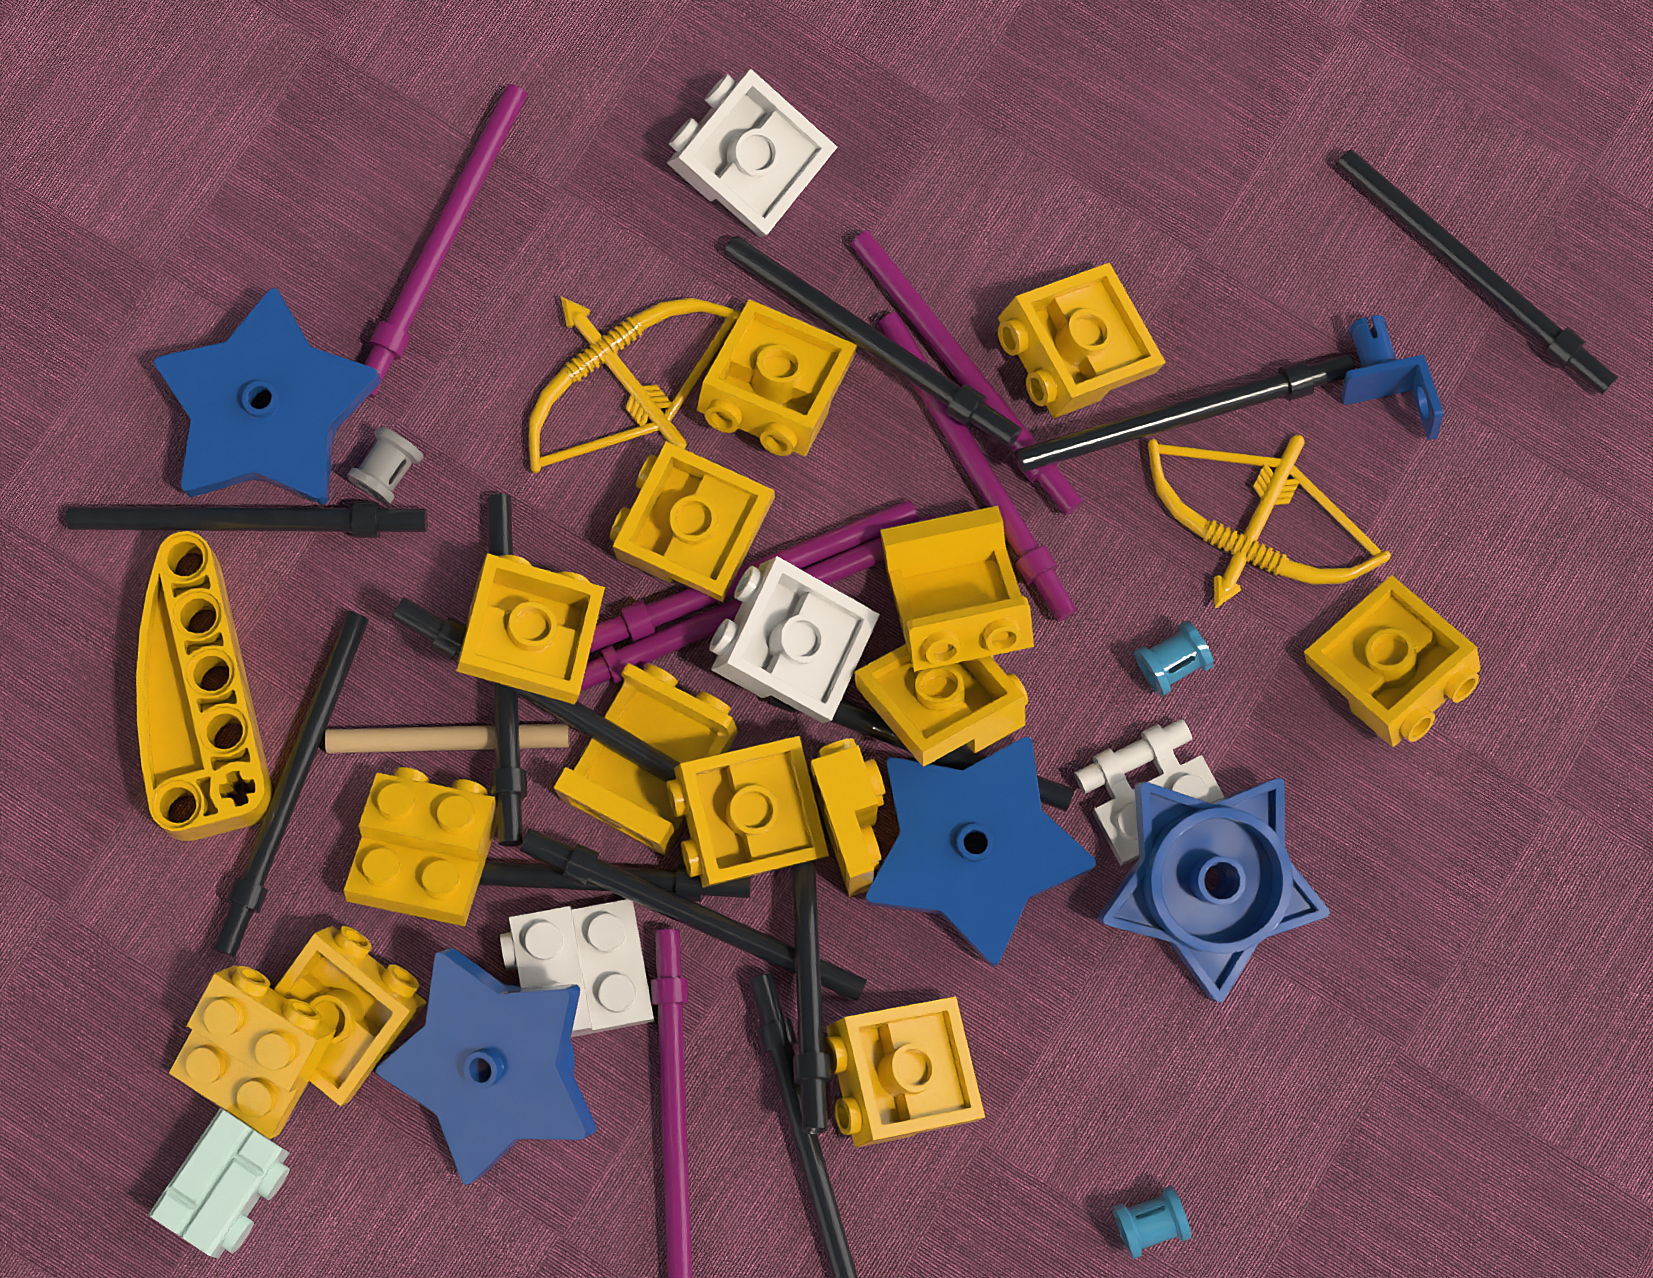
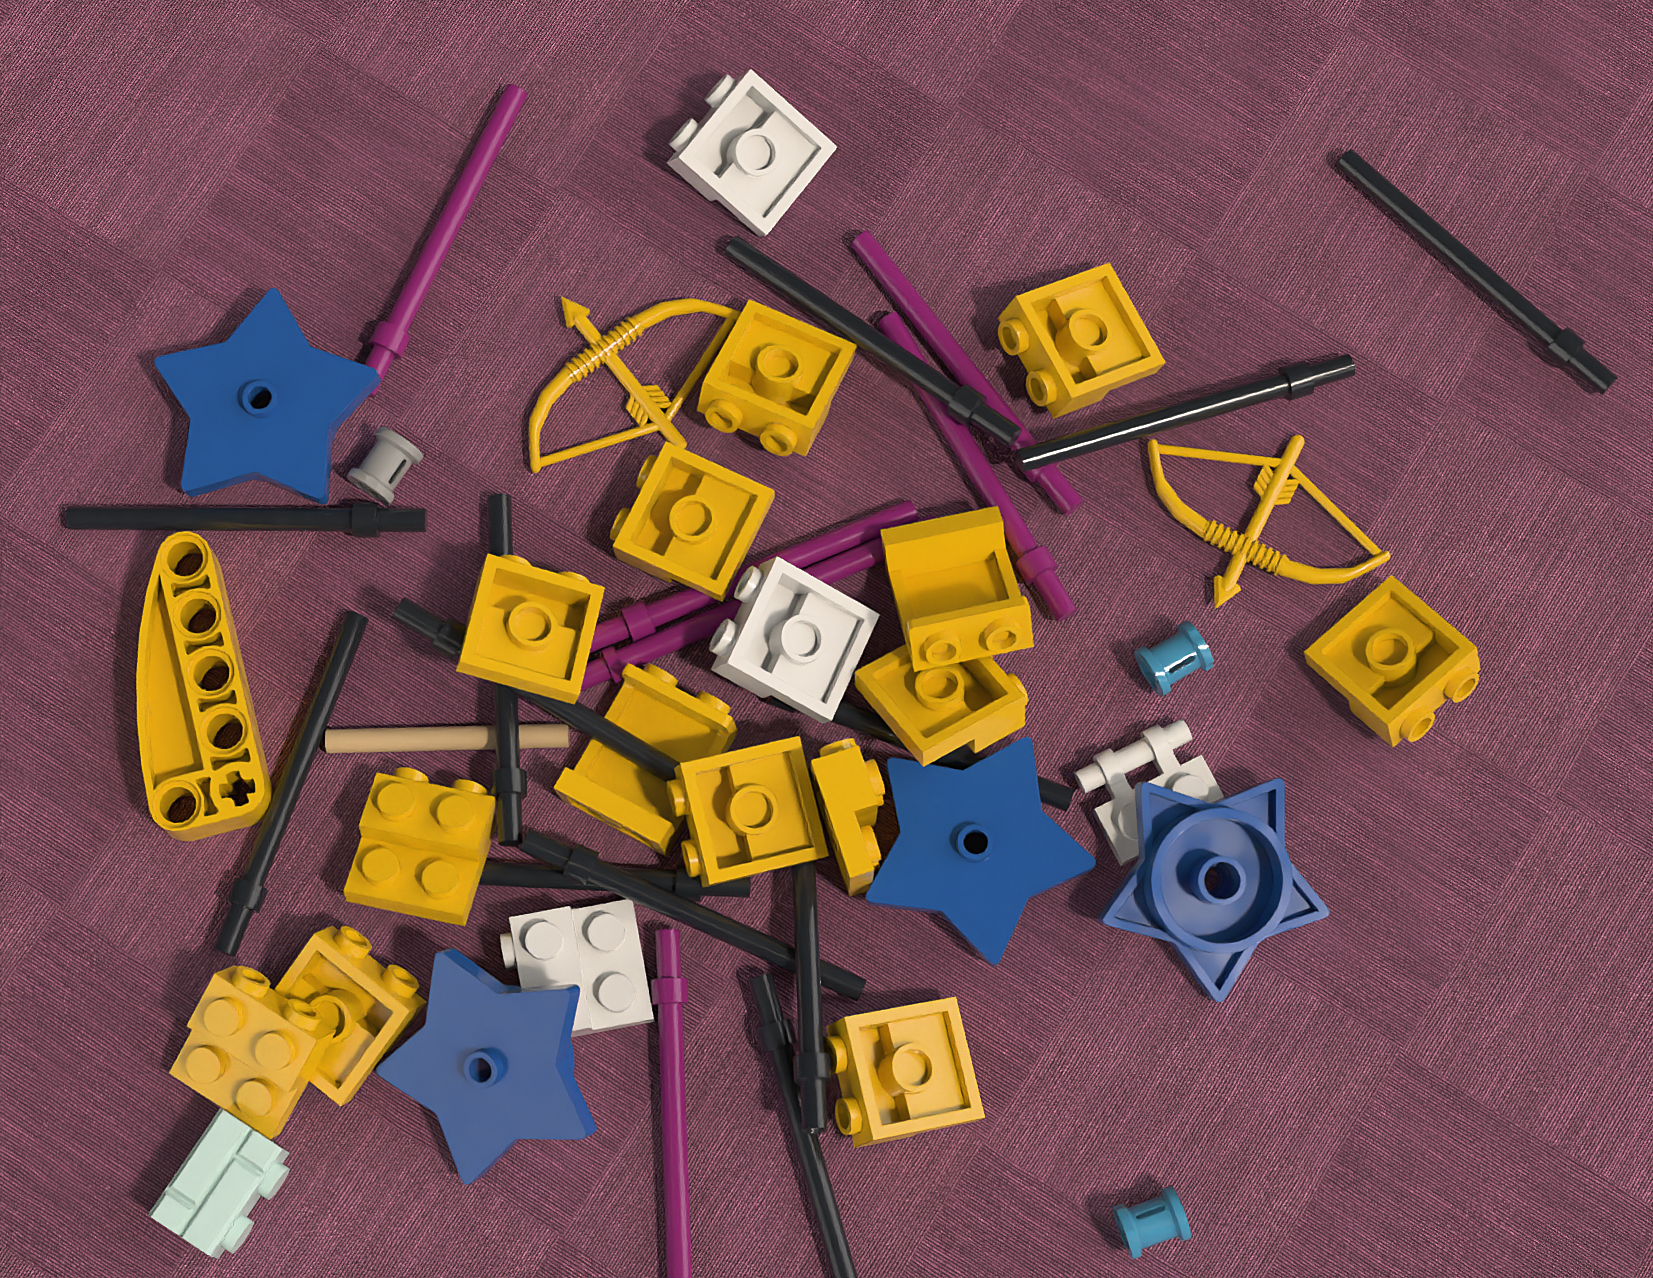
blue bracket [1341,315,1443,440] -> none

